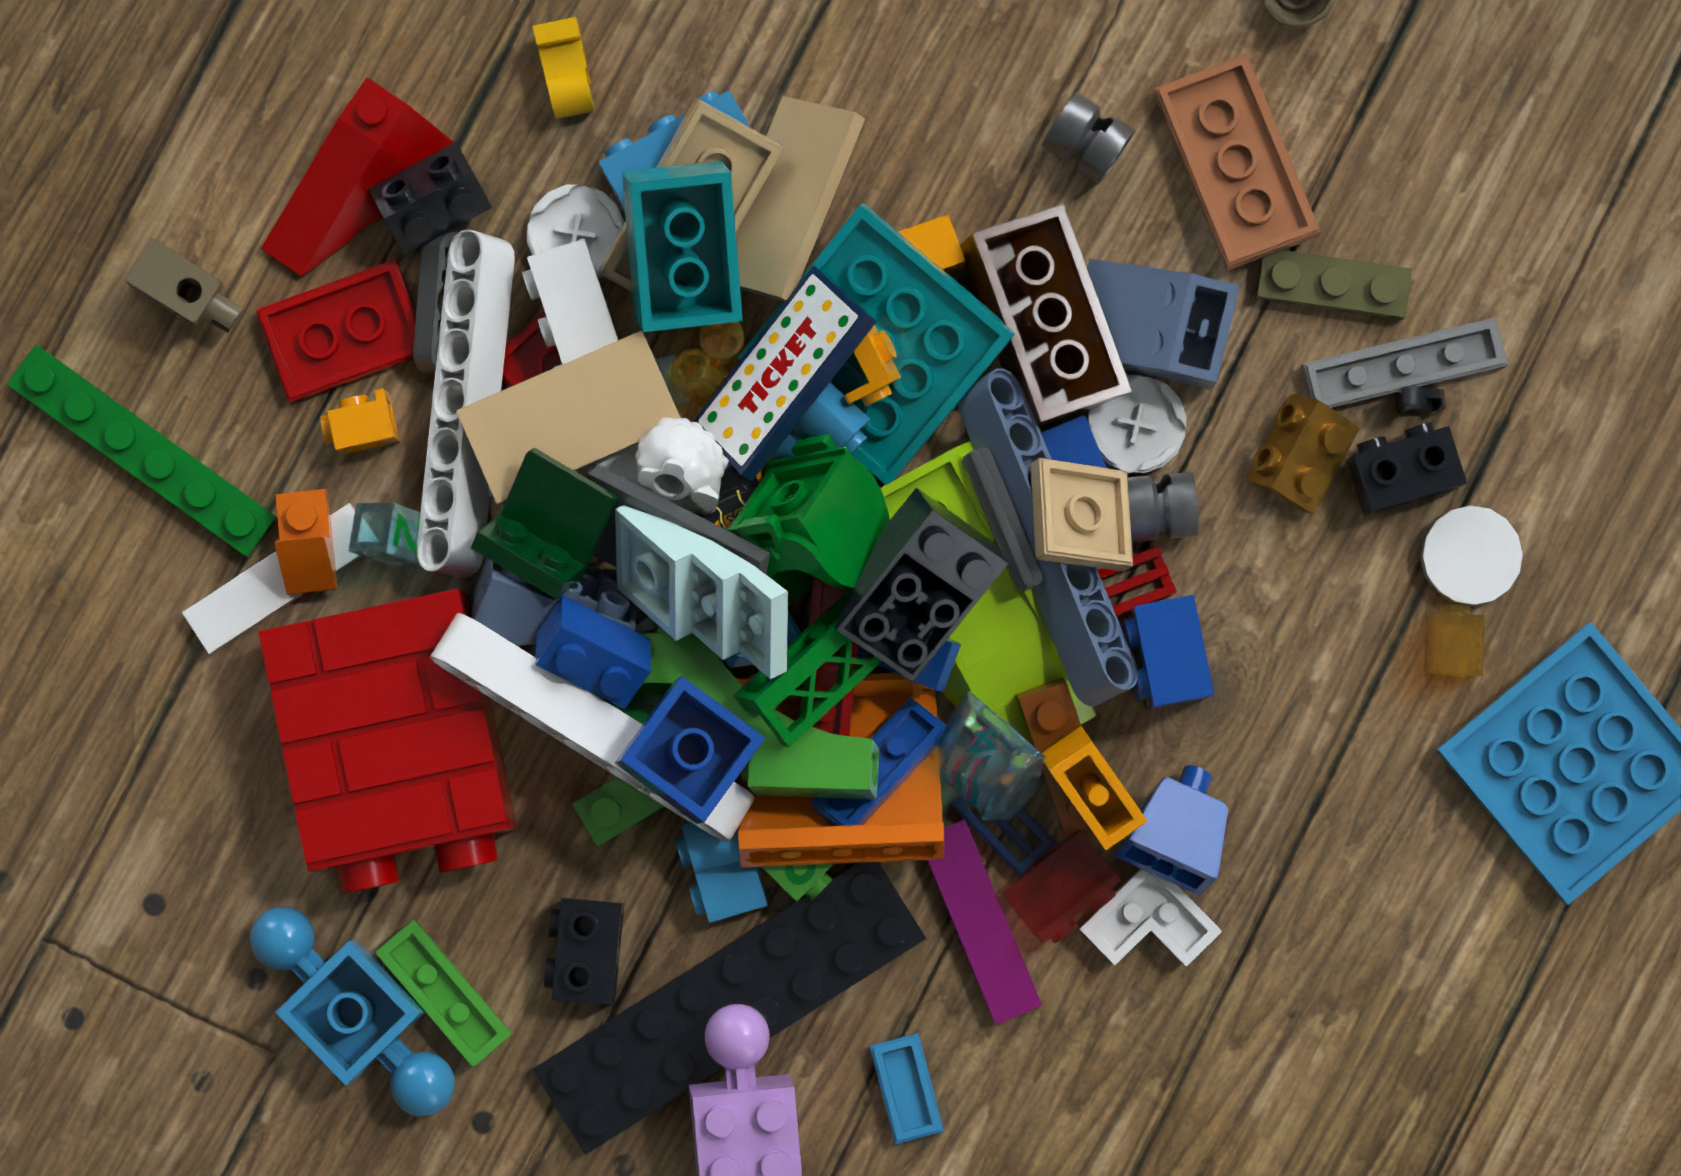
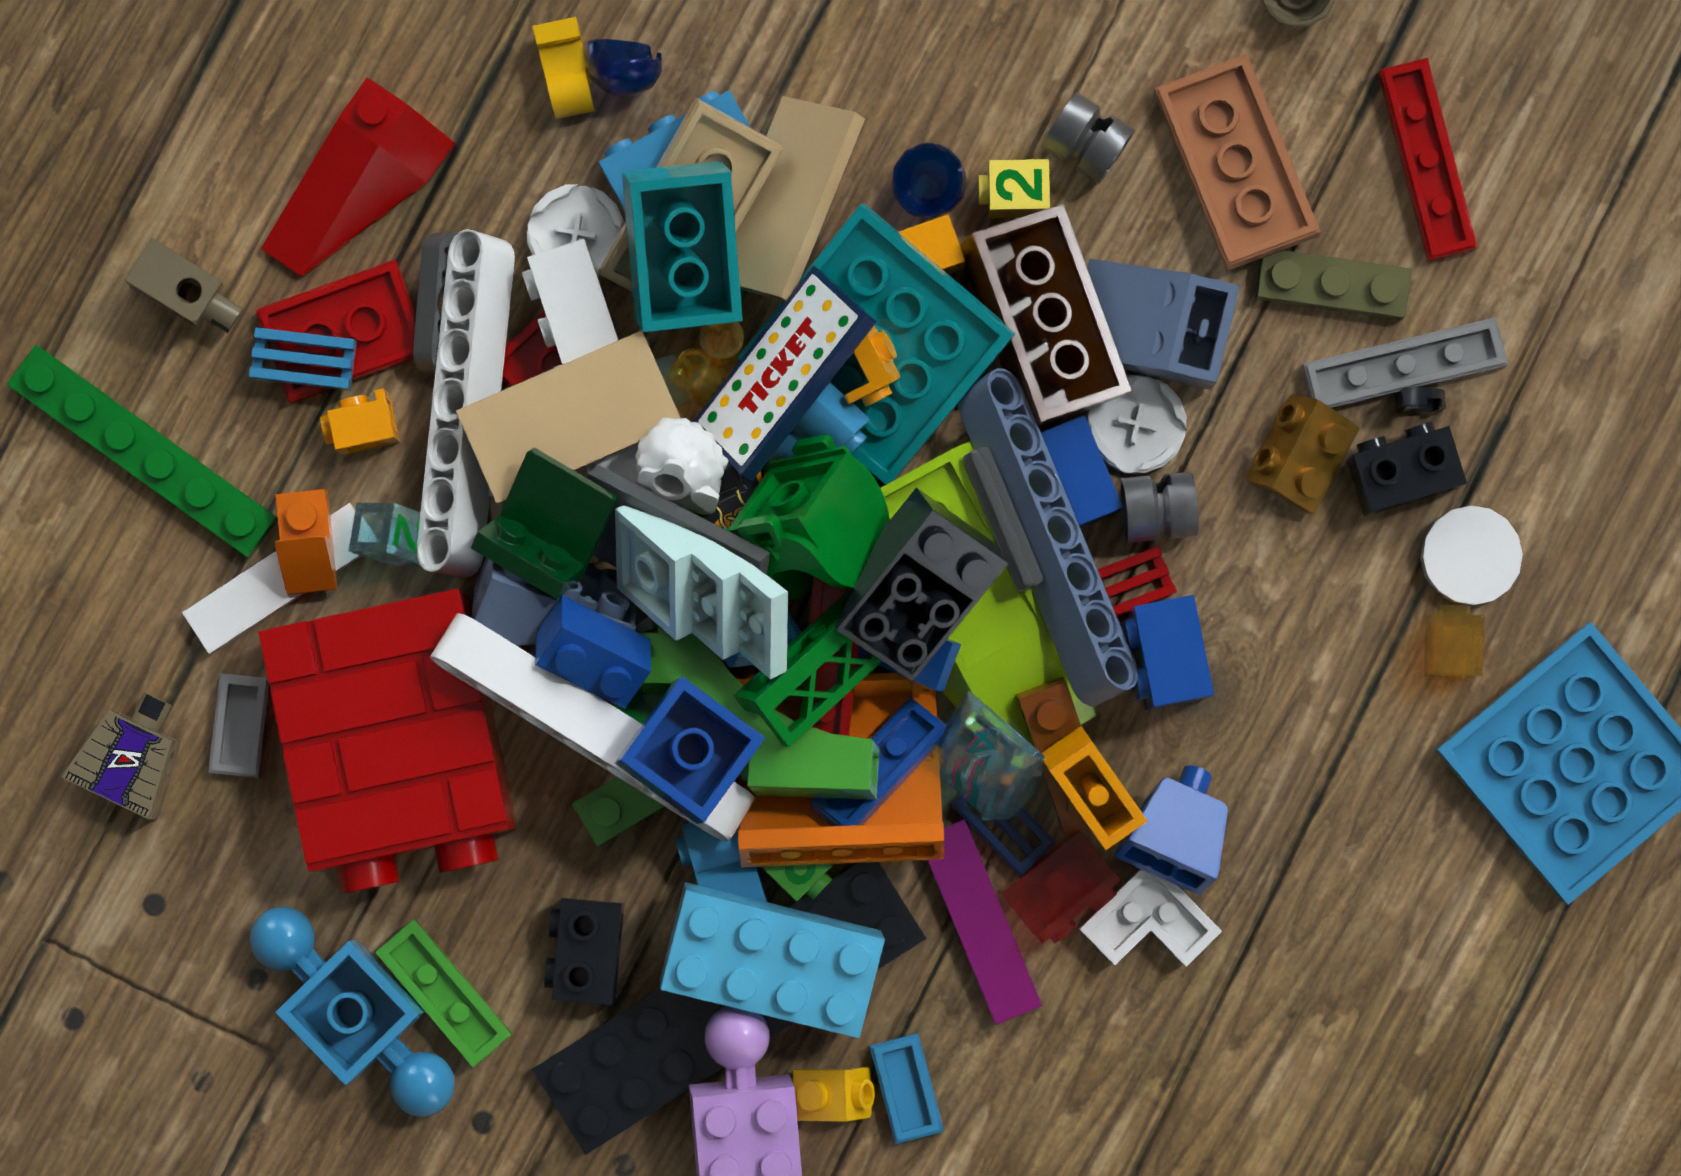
black brick [369,142,492,255] -> none
tan tile [1030,458,1133,572] -> none
none -> torso [62,692,180,819]
none -> light grey tile [208,673,271,778]
none -> dark azure tile [249,327,357,391]
none -> clear blue hair [587,39,662,97]
none -> medium azure brick [660,882,885,1038]
none -> yellow bracket [793,1067,875,1122]
none -> clear blue hair [892,143,967,219]
none -> light yellow brick [978,159,1050,218]
none -> red tile [1377,58,1478,262]

